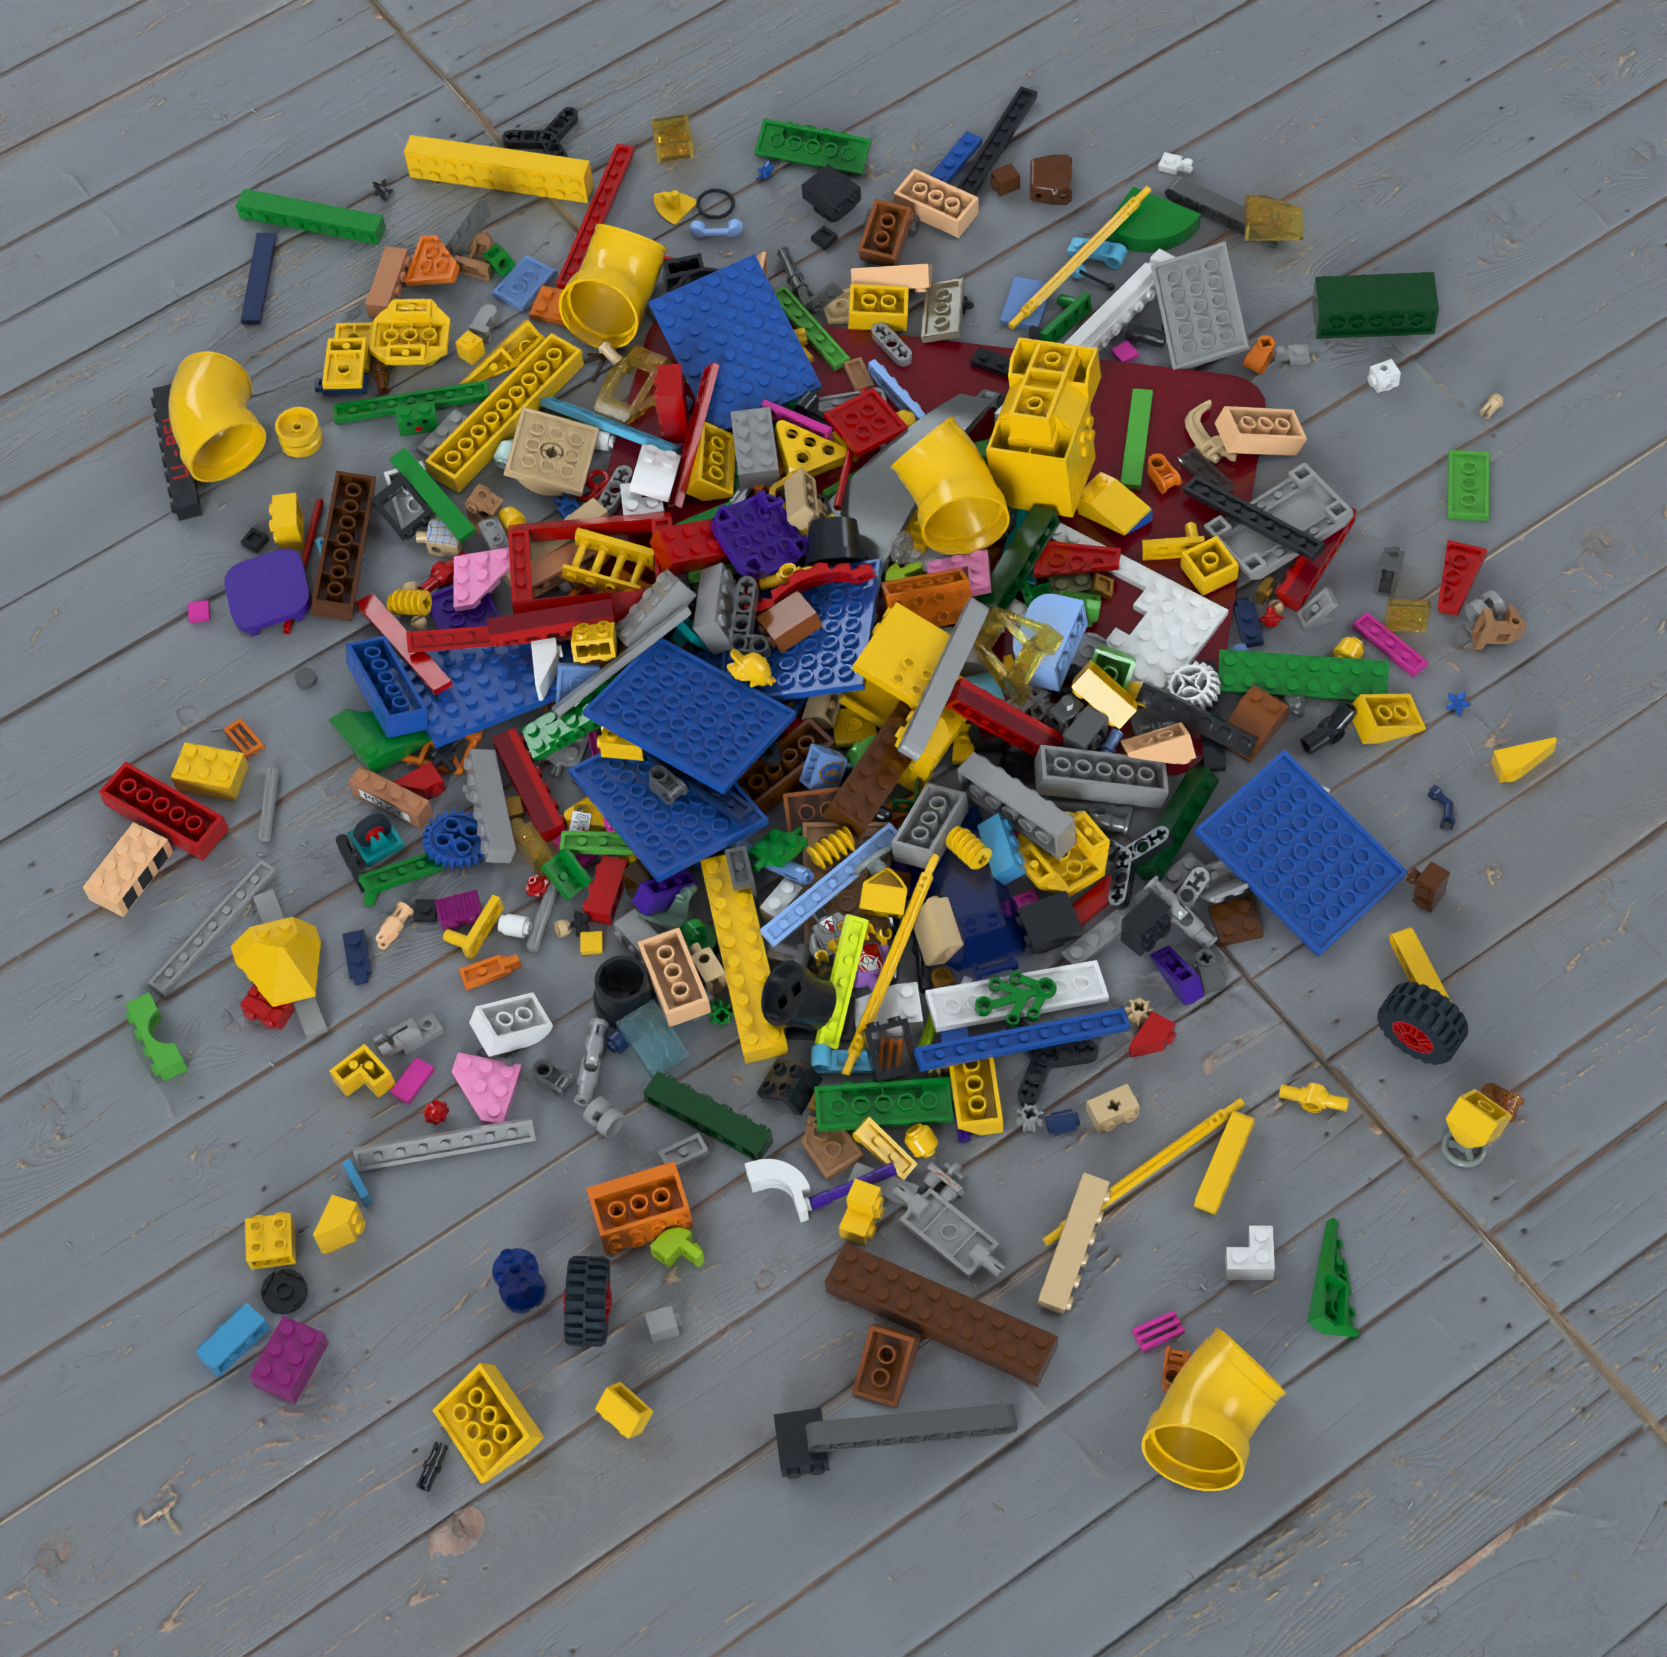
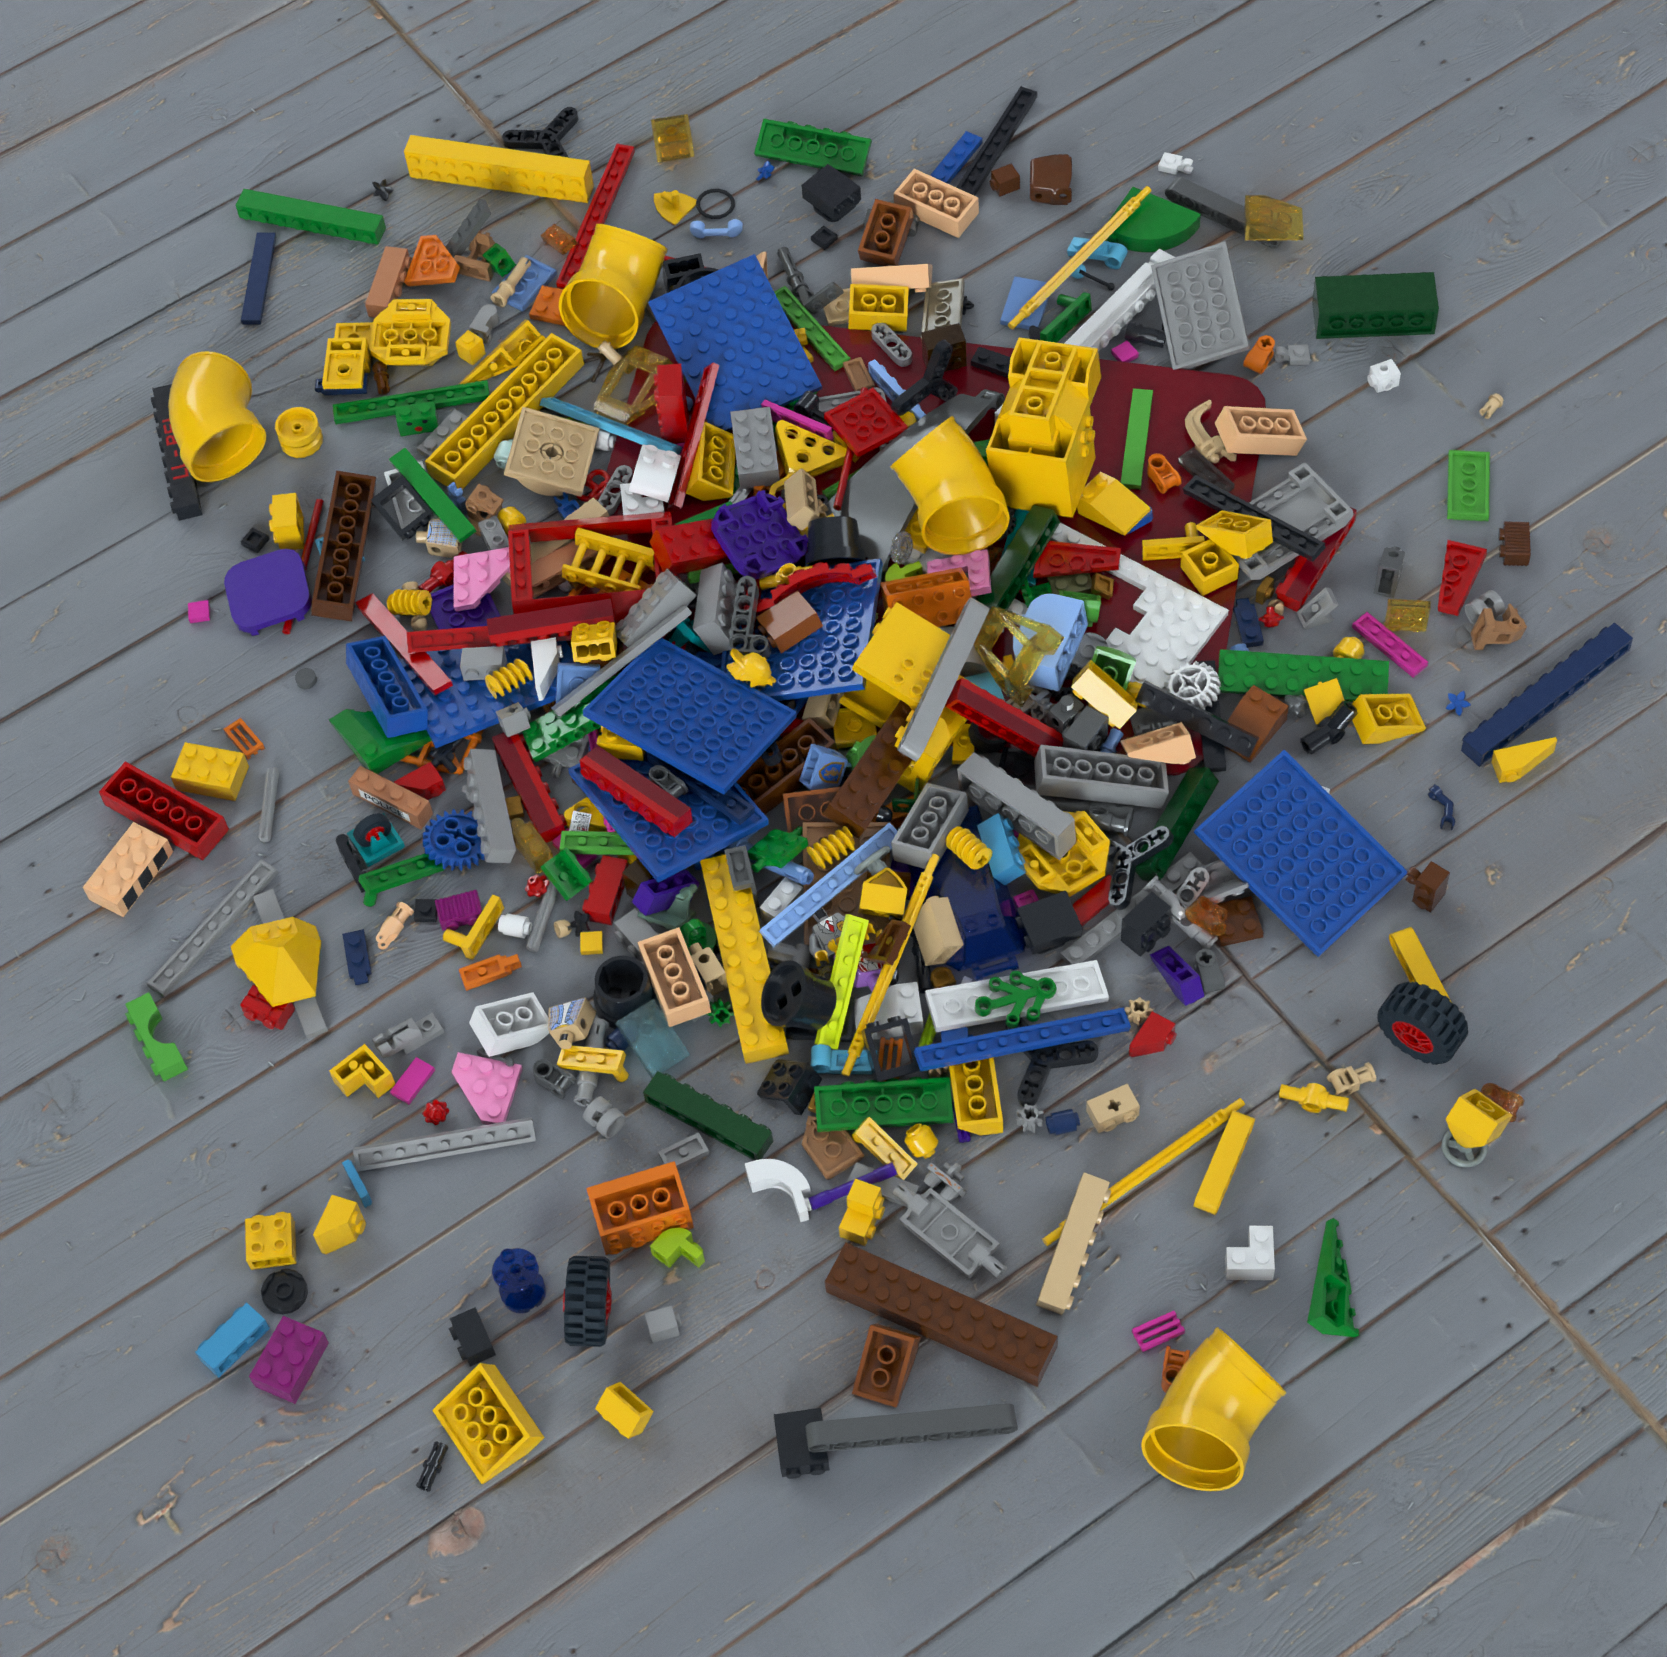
none -> medium blue plate [447,482,467,515]
none -> black brick [449,1307,496,1367]
none -> light grey brick [460,646,507,681]
none -> yellow piece [485,659,533,699]
none -> tan pin [491,257,531,307]
none -> light grey brick [496,702,531,737]
none -> clear orange plate [540,224,577,255]
none -> tan torso [548,997,596,1049]
none -> yellow piece [557,1045,629,1082]
none -> brick [580,745,693,837]
none -> reddish brown wing [861,920,911,966]
none -> black piece [891,340,958,416]
none -> dark brown brick [921,323,967,371]
none -> clear orange piece [1185,896,1228,936]
none -> yellow slope [1196,510,1273,559]
none -> yellow piece [1303,678,1345,725]
none -> tan connector [1327,1062,1376,1097]
none -> dark blue brick [1461,622,1633,767]
none -> reddish brown brick [1498,521,1531,566]

